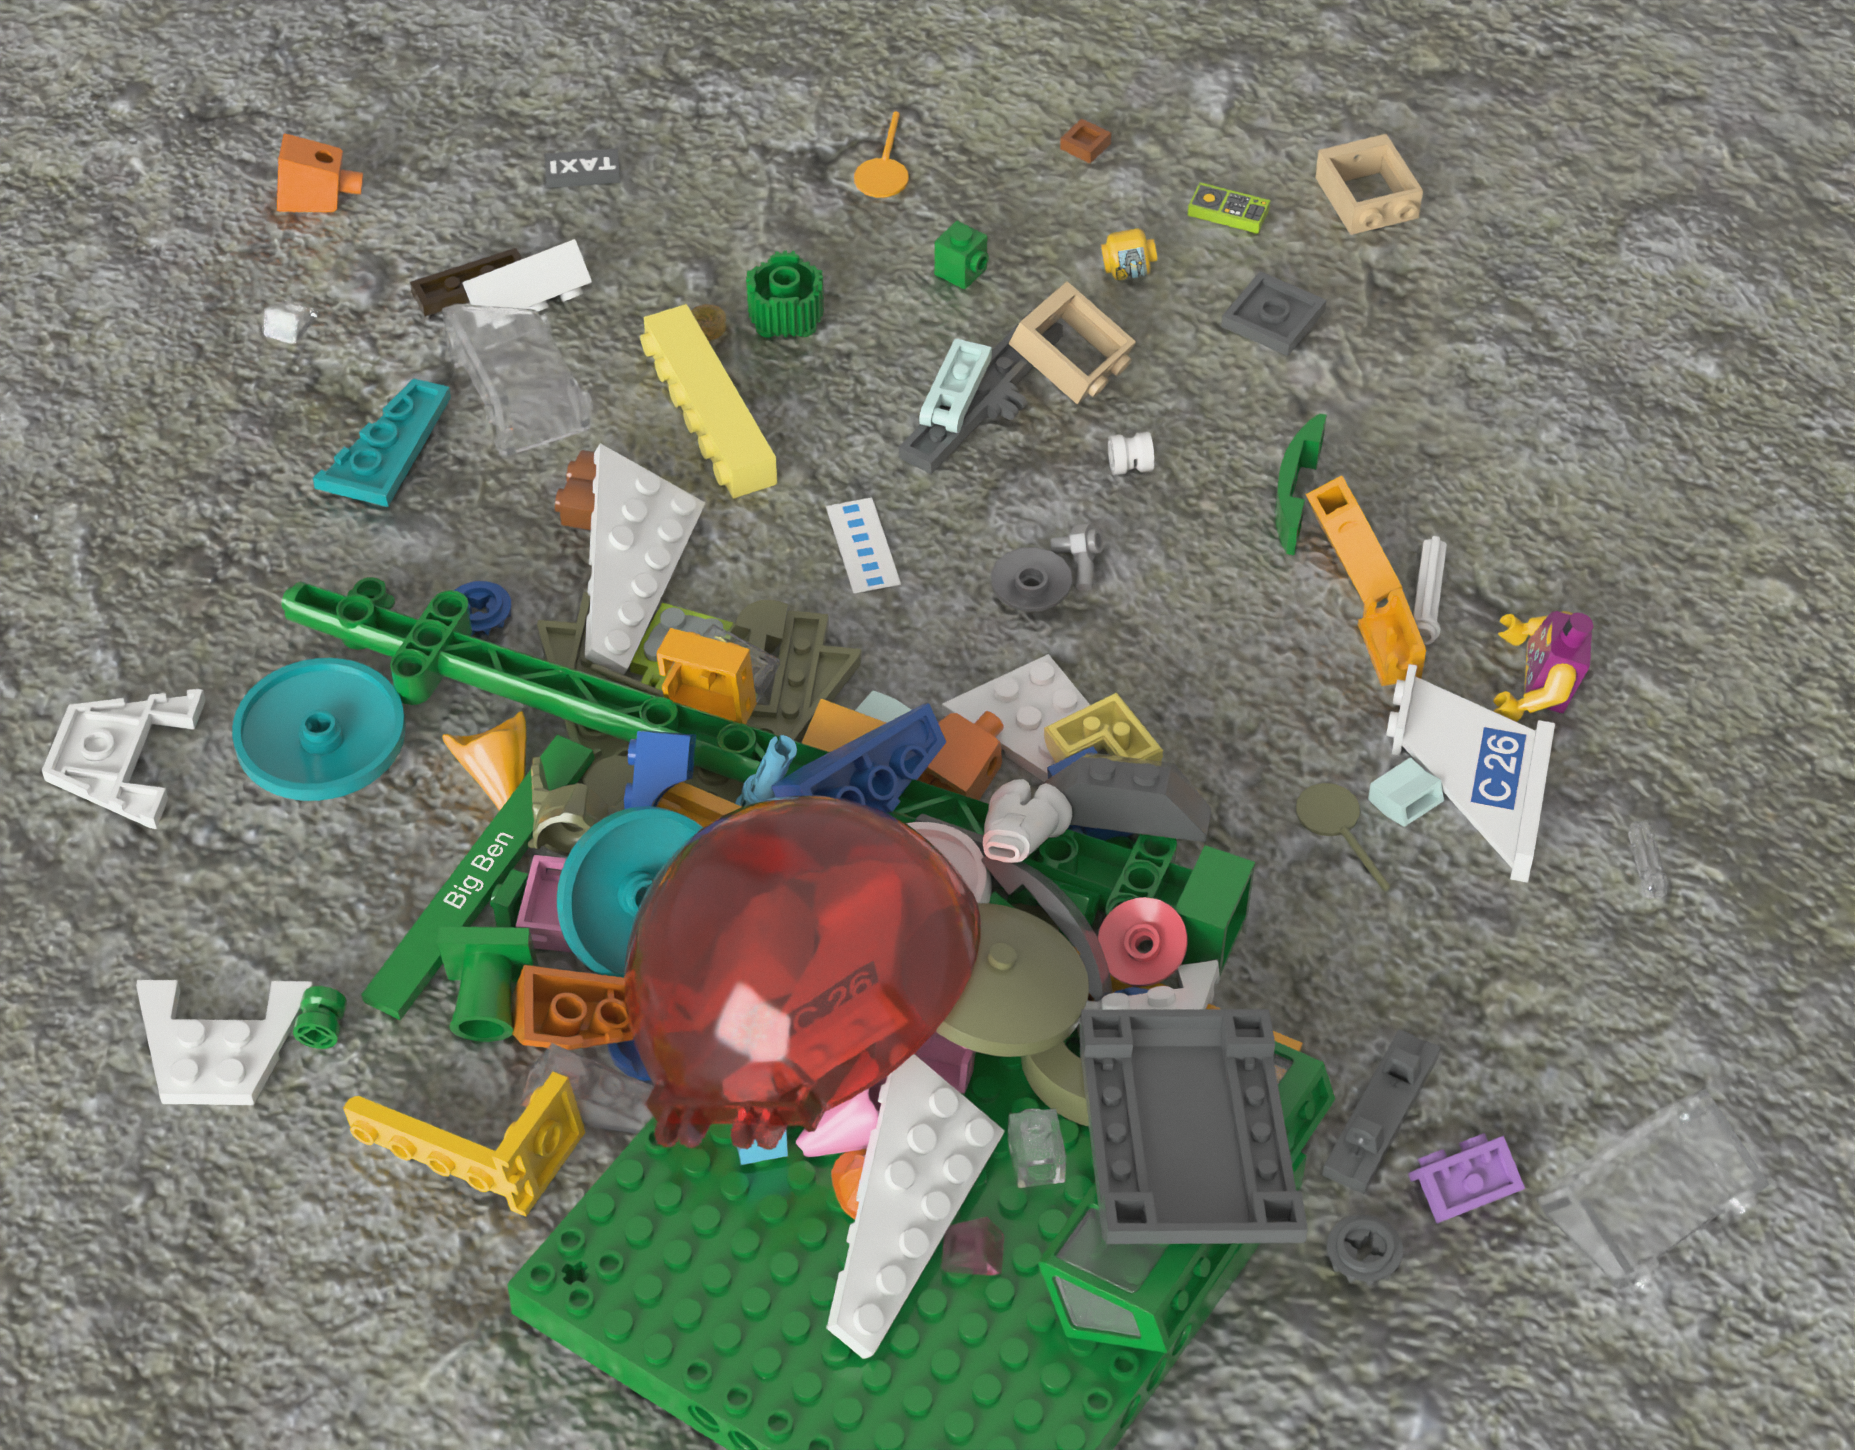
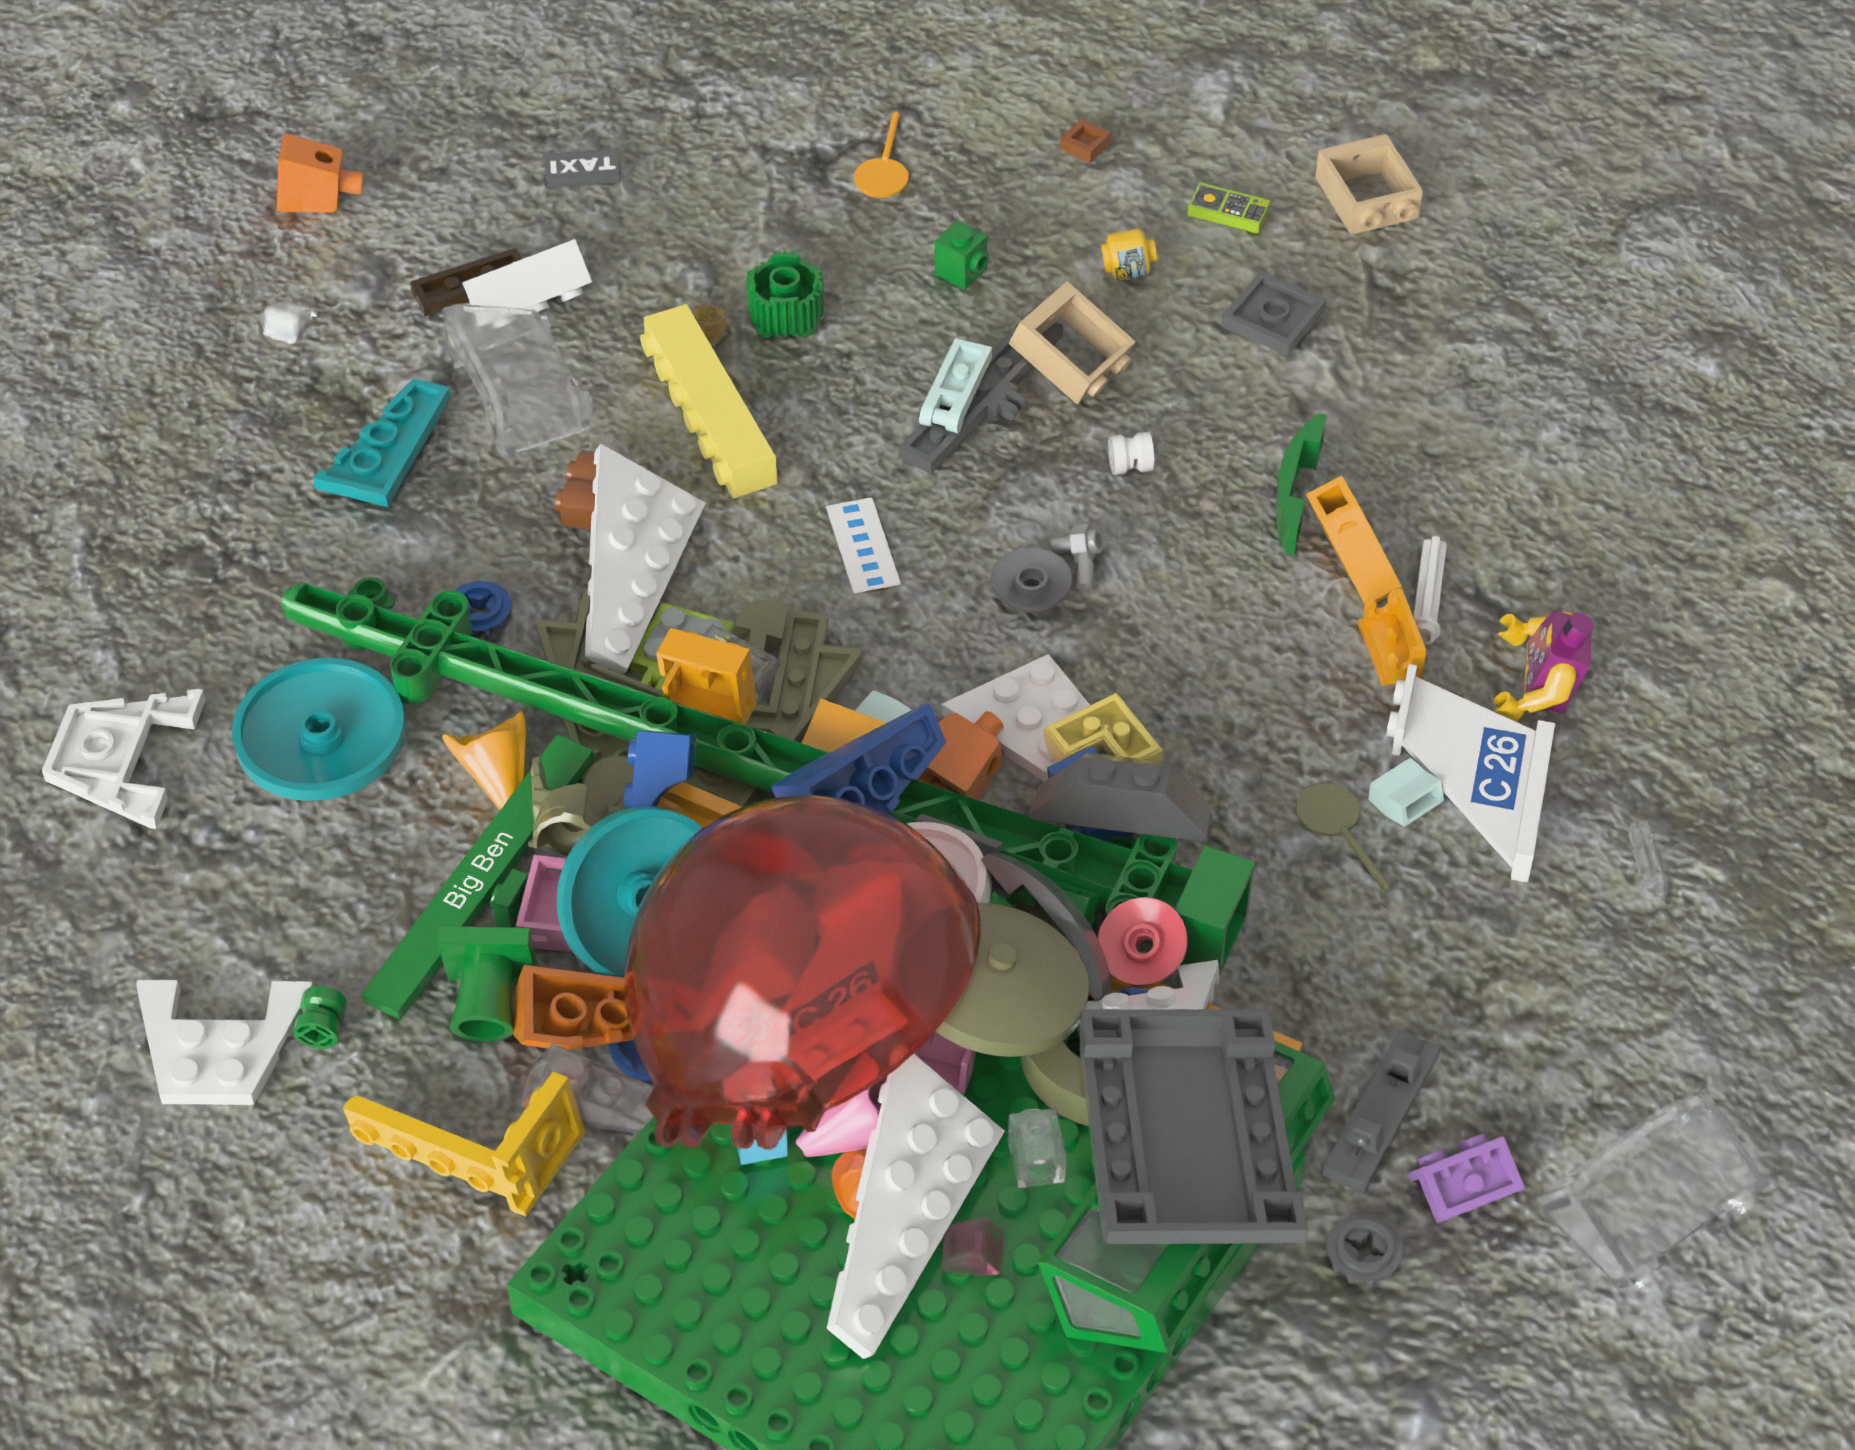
medium azure pin [735,735,797,819] -> none
white piece [983,779,1072,863] -> none

